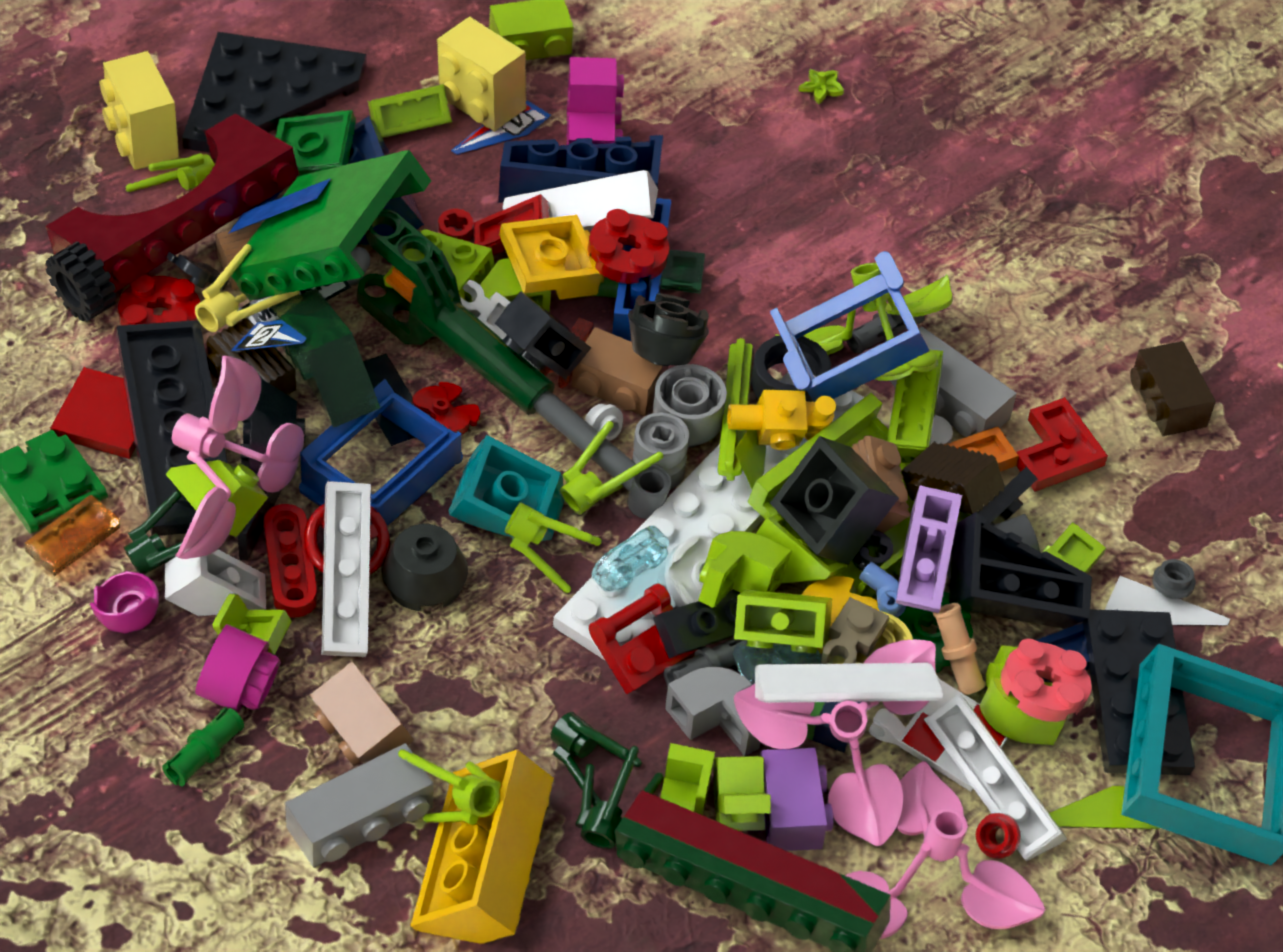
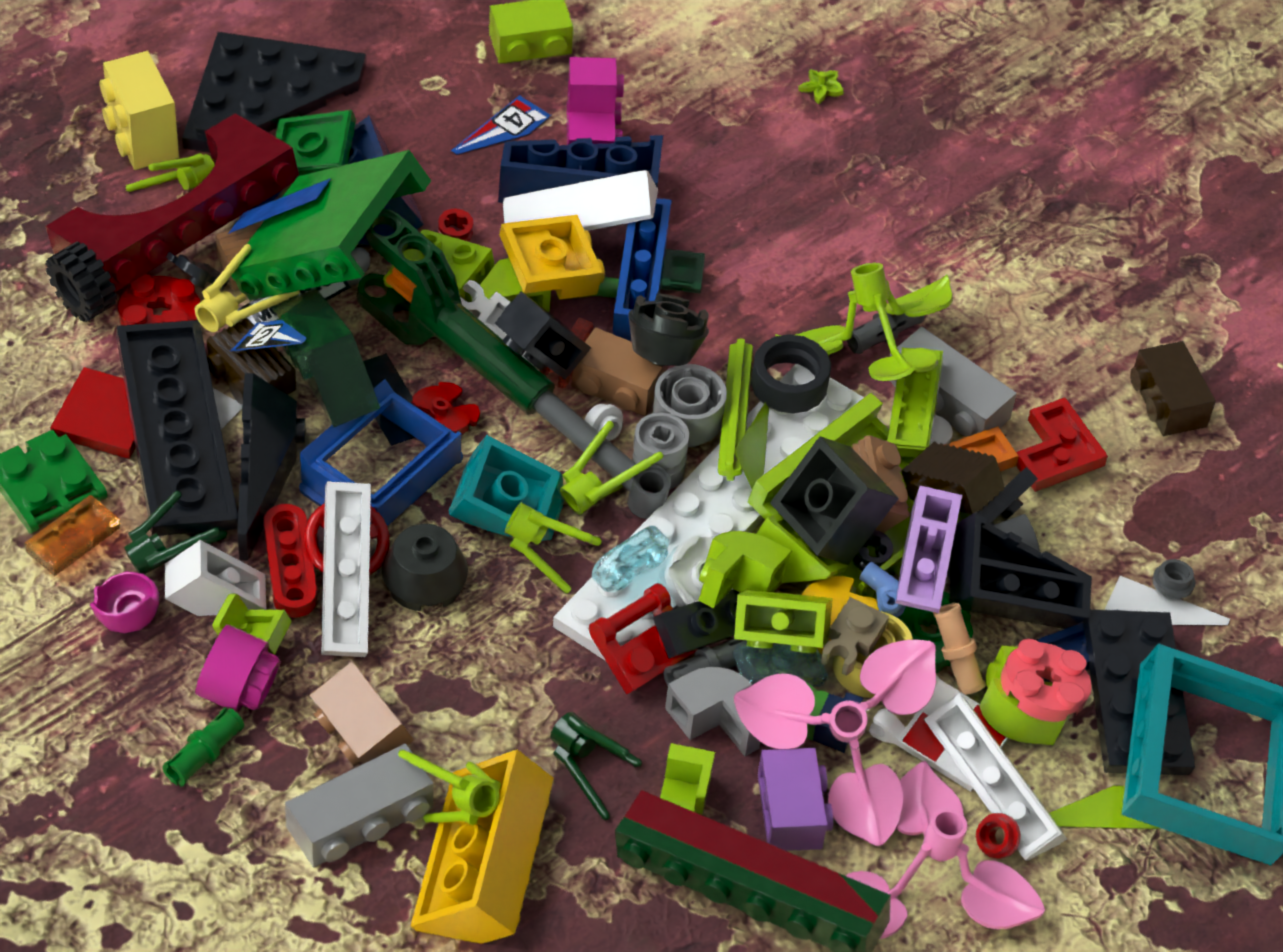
lime slope [166,460,268,537] -> none
bright pink plant [172,356,304,559] -> none
lime plate [367,84,452,138] -> none
light yellow brick [437,16,526,132] -> none
red tile [474,194,549,255] -> none
dark green plant [575,746,664,849] -> none
red plate [587,209,670,284] -> none
lime brick [713,756,771,831] -> none
yellow piece [727,390,836,450] -> none
white slope [755,663,943,703] -> none
piece [770,251,930,402] -> none
lime bracket [1042,522,1106,574] -> none

